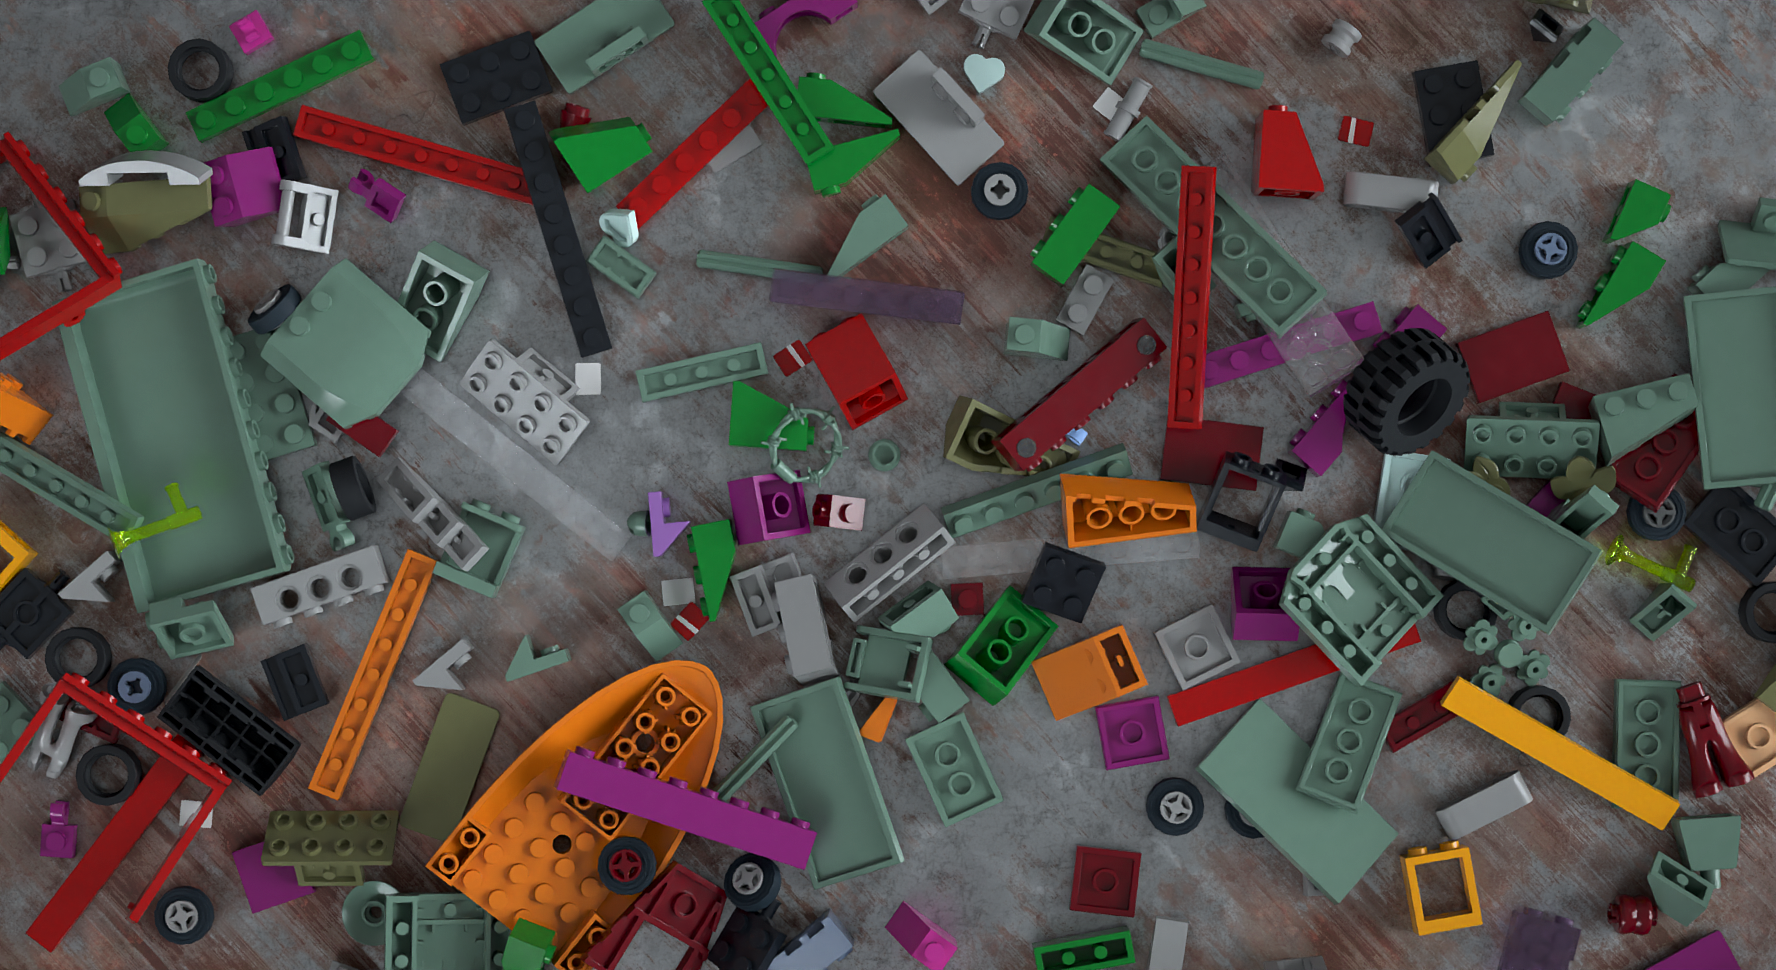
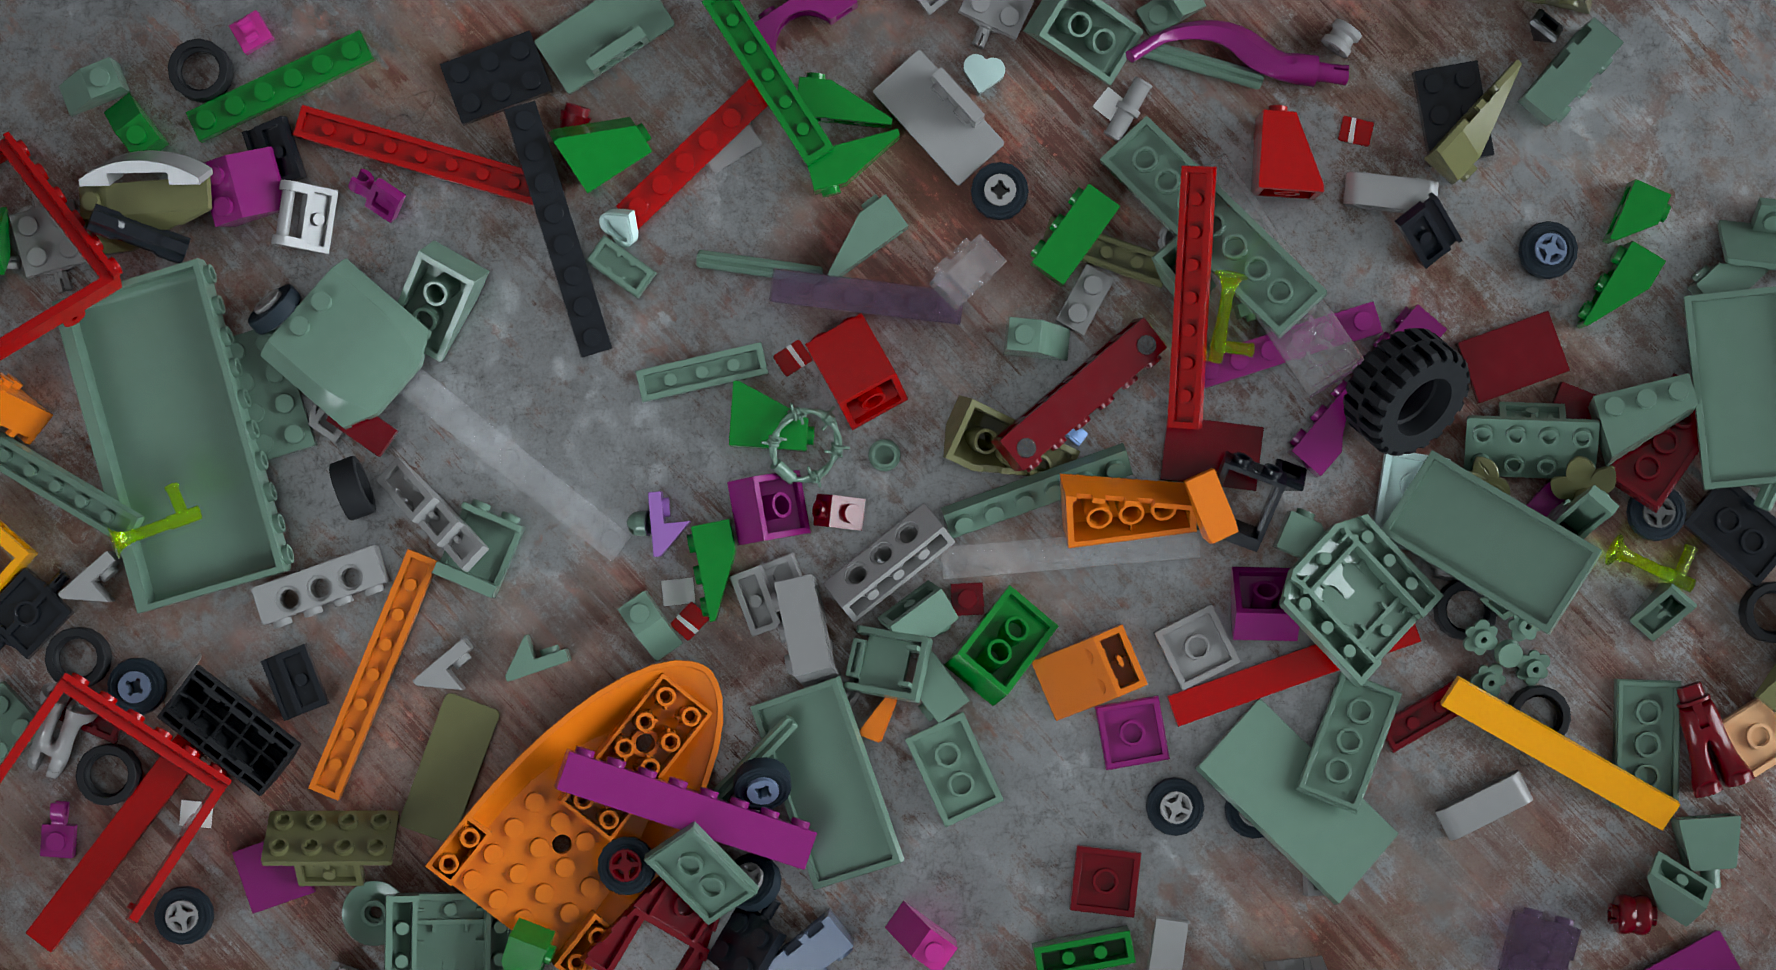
sand green plate [145,597,234,660] -> none
sand green plate [302,460,355,552] -> none
light grey bracket [459,339,590,465] -> none
white sticker [575,363,601,395] -> none
black plate [1021,542,1106,624] -> none
light orange window [1399,840,1483,936] -> none
none -> black axle [86,204,191,264]
none -> sand green tile [644,821,759,925]
none -> black wheel [733,757,792,810]
none -> clear brick [929,234,1007,311]
none -> magenta animal [1126,20,1349,87]
none -> orange slope [1184,468,1239,544]
none -> clear neon green piece [1208,270,1255,363]

